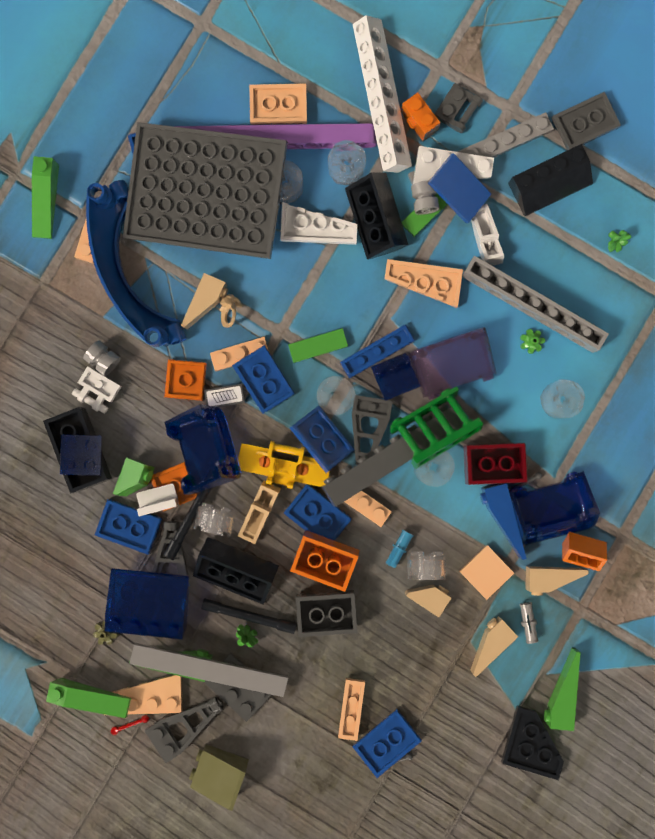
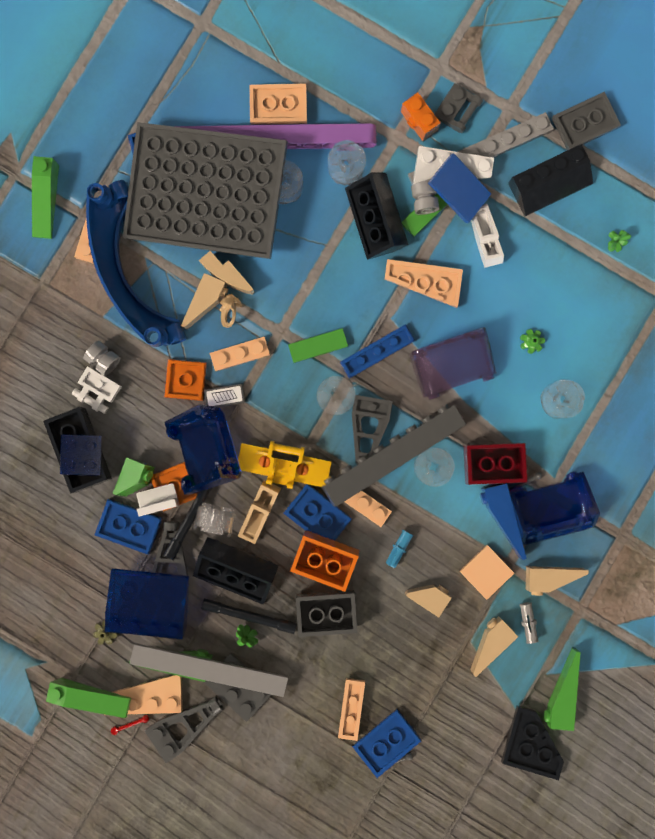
olive slope [189,744,249,811] -> none
blue tile [232,345,295,414] -> none
white wing [280,202,357,245] -> none
blue tile [290,405,355,473] -> none
white brick [353,15,412,173] -> none
clear blue hinge [371,353,421,401] -> none
green fence [390,386,483,470] -> none
clear brick [407,552,446,580] -> none
light grey brick [462,256,609,353] -> none
orange brick [562,532,607,572] -> none
none -> tan slope [199,251,255,295]

